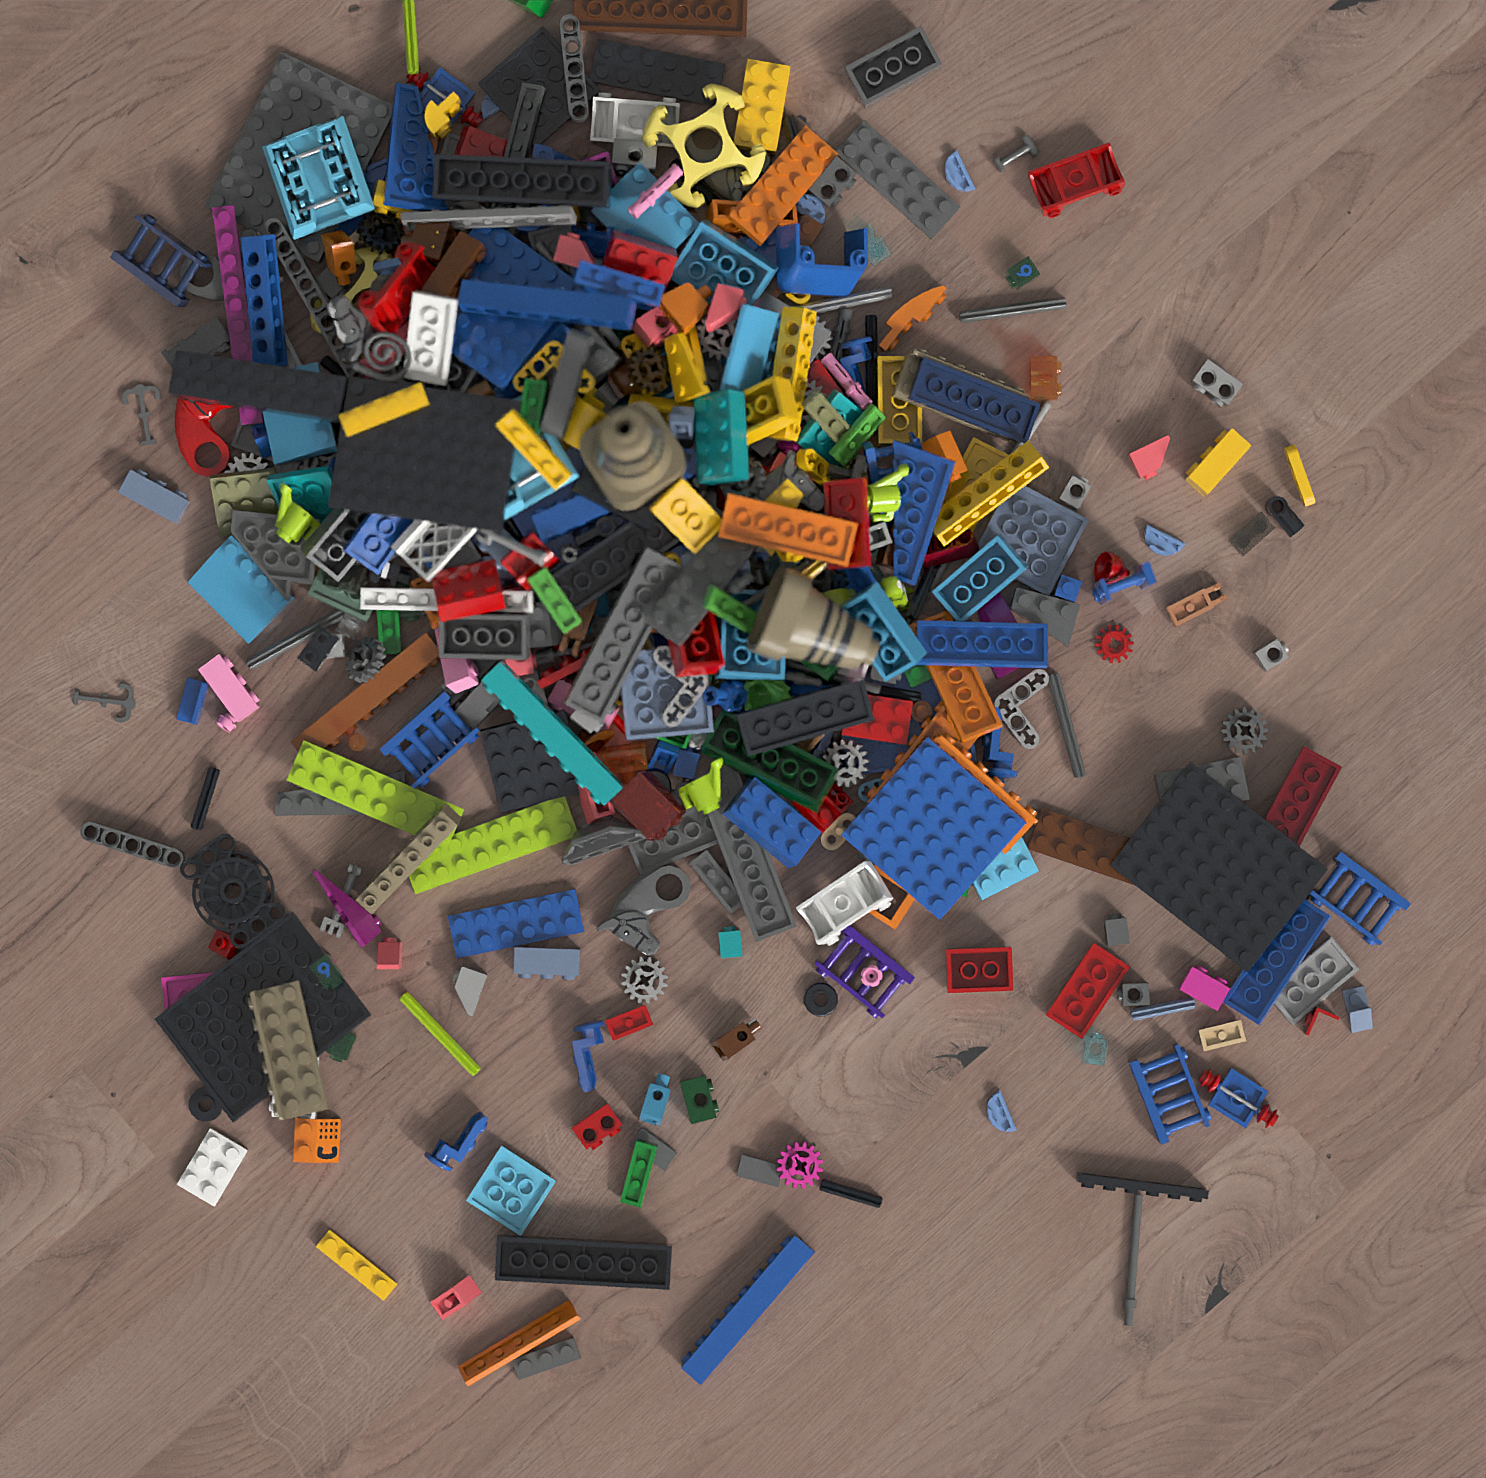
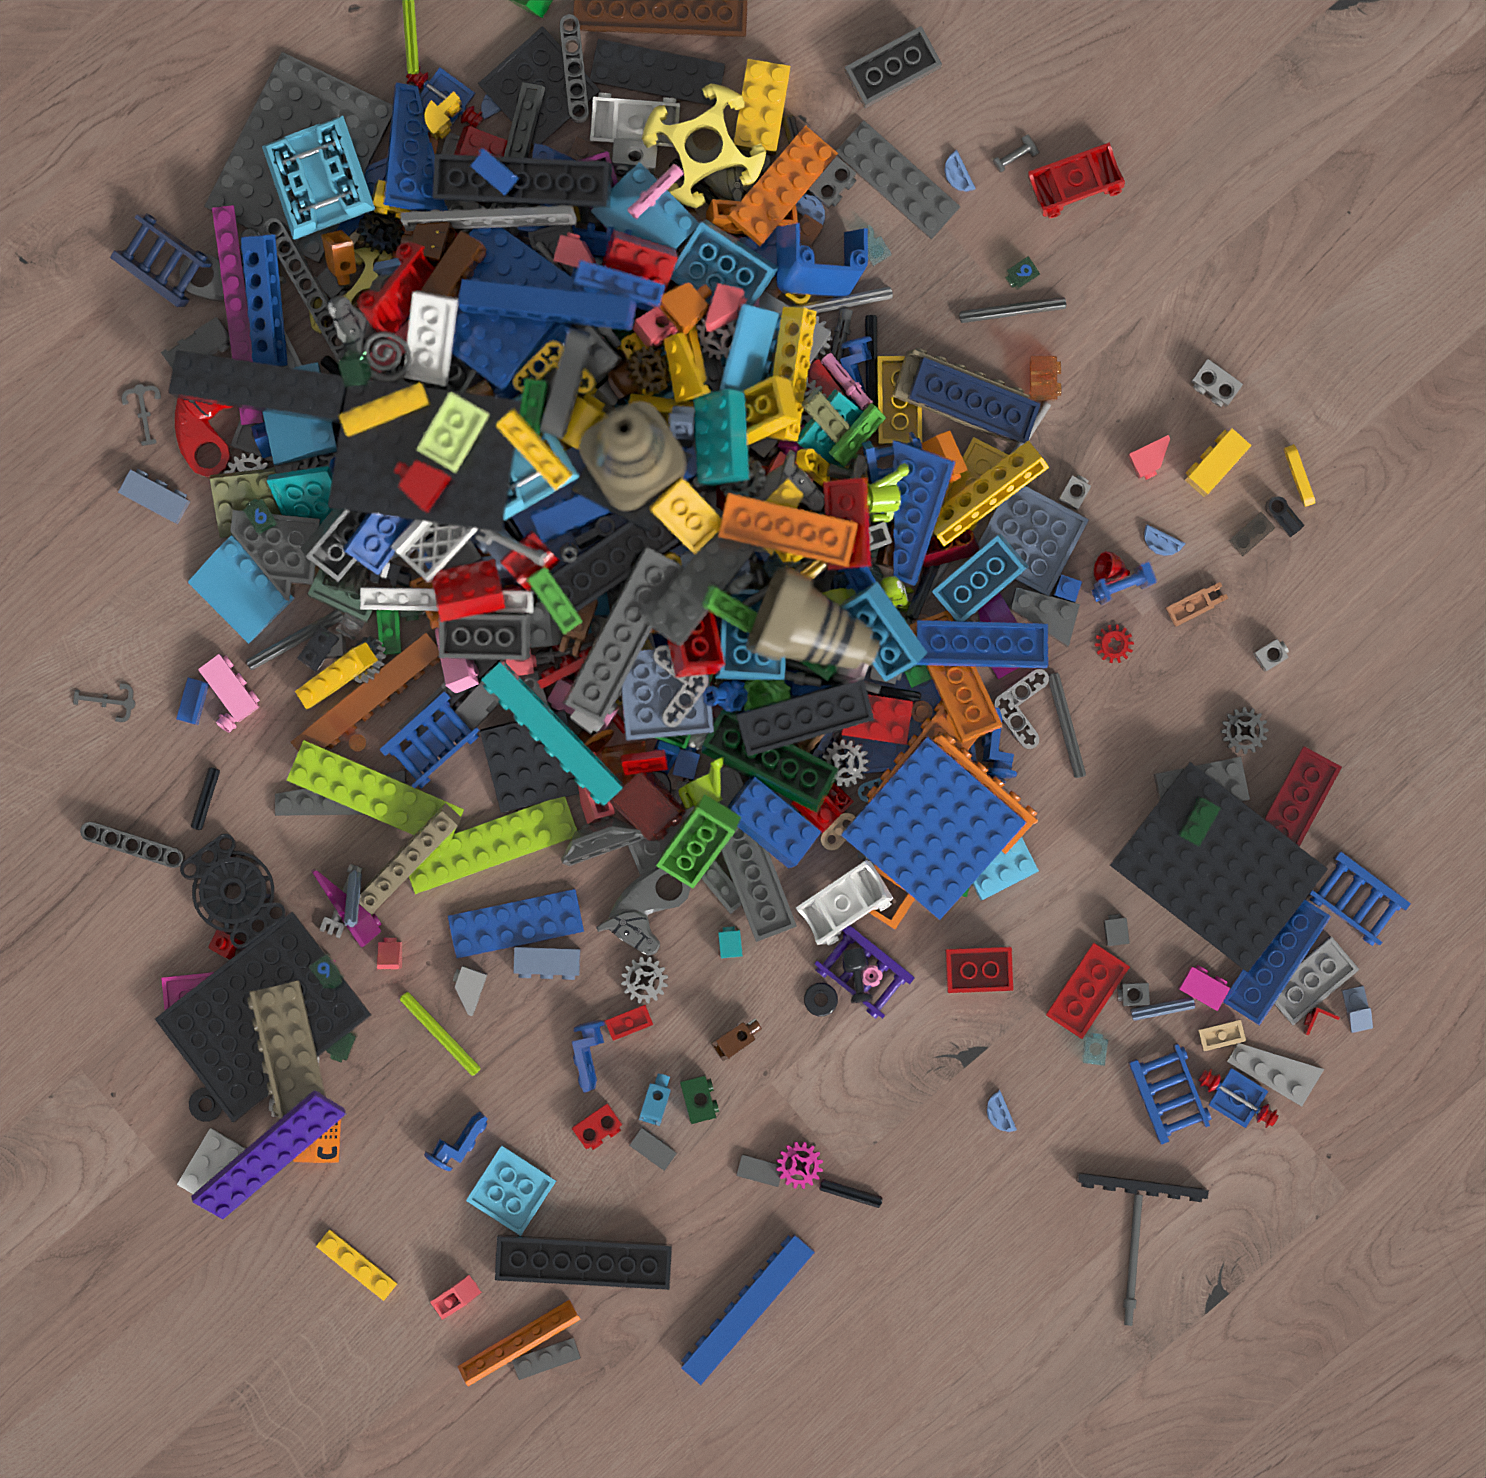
lime piece [275,482,320,543] -> none
green plate [620,1139,658,1208] -> none
orange slope [878,285,947,352] -> none
reddish brown plate [1028,808,1134,885] -> none
none -> dark purple plate [191,1090,346,1219]
none -> clear green brick [243,498,277,535]
none -> yellow brick [295,643,378,709]
none -> clear green brick [338,350,372,386]
none -> sand blue axle [344,870,362,927]
none -> red torso [394,461,451,512]
none -> yellowish green plate [417,392,489,472]
none -> blue panel [471,148,519,195]
none -> red plate [621,750,668,775]
none -> bright green brick [656,794,741,888]
none -> black piece [842,948,873,1004]
none -> dark green brick [1178,797,1220,846]
none -> light grey wing [1227,1043,1324,1107]

